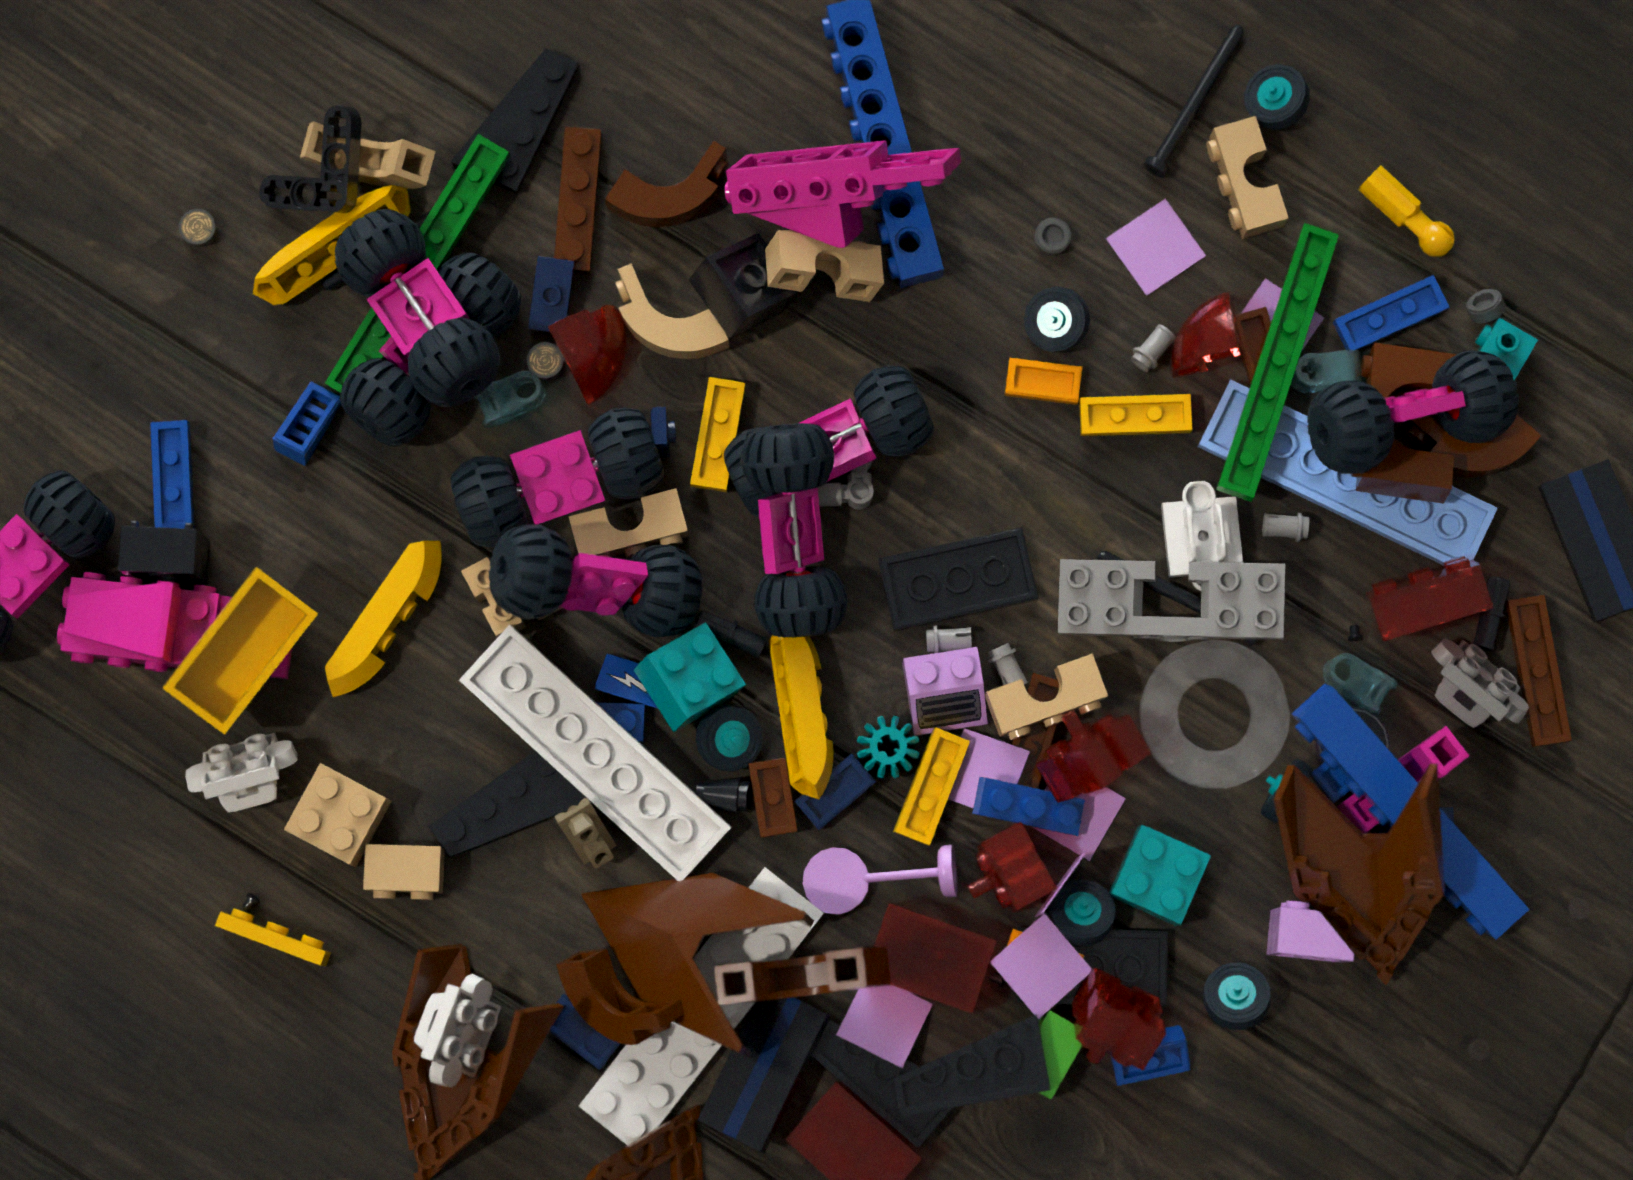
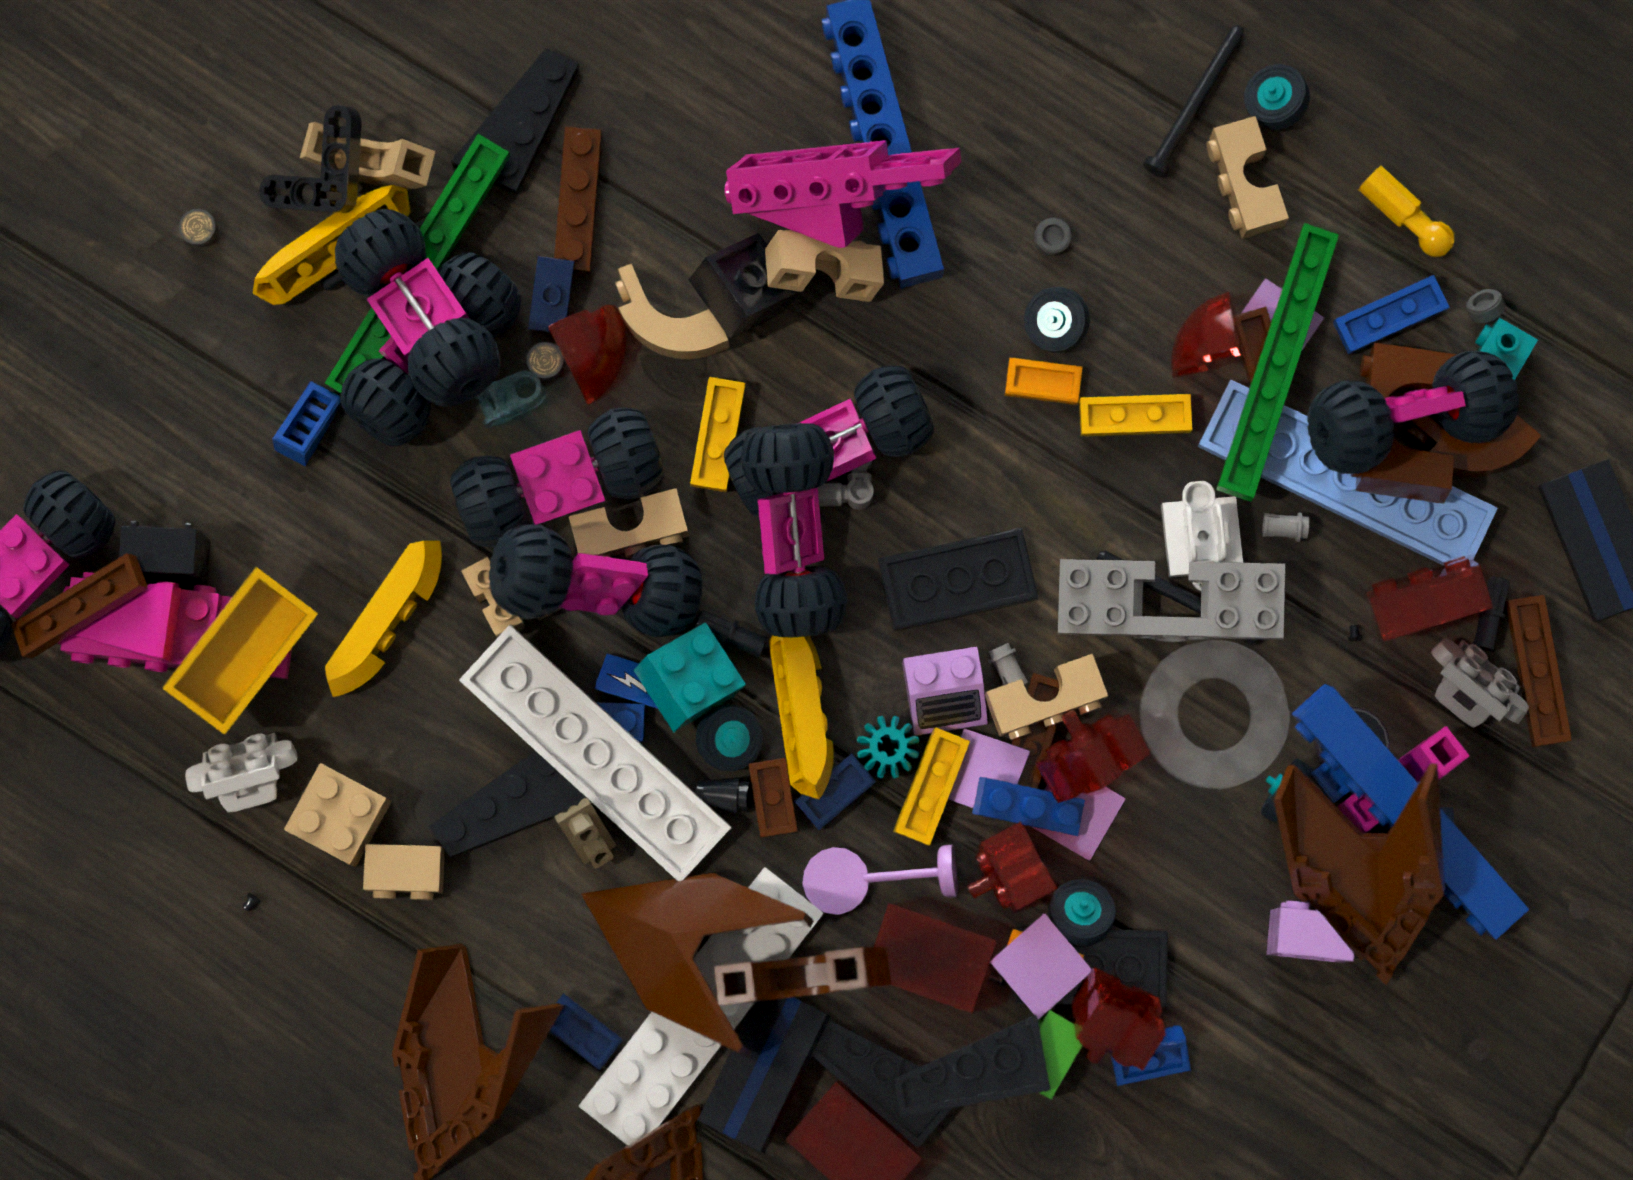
blue plate [150,420,194,529] -> none
yellow plate [215,908,331,966] -> none
white piece [414,974,501,1087] -> none
reddish brown arch [556,948,684,1045] -> none
reddish brown arch [605,141,729,227] -> none
dark blue plate [651,407,676,457] -> none
lavender piece [836,983,933,1068] -> none
light grey pin [926,626,972,653] -> none
lavender piece [1035,853,1085,917] -> none
lavender piece [1106,199,1206,296] -> none
teal brick [1109,825,1211,926] -> none
light grey pin [1131,324,1176,372] -> none
black wheel [1203,963,1271,1030] -> none
clear light blue piece [1291,350,1362,393] -> none
clear light blue piece [1323,653,1398,716] -> none
none -> reddish brown plate [11,553,148,659]

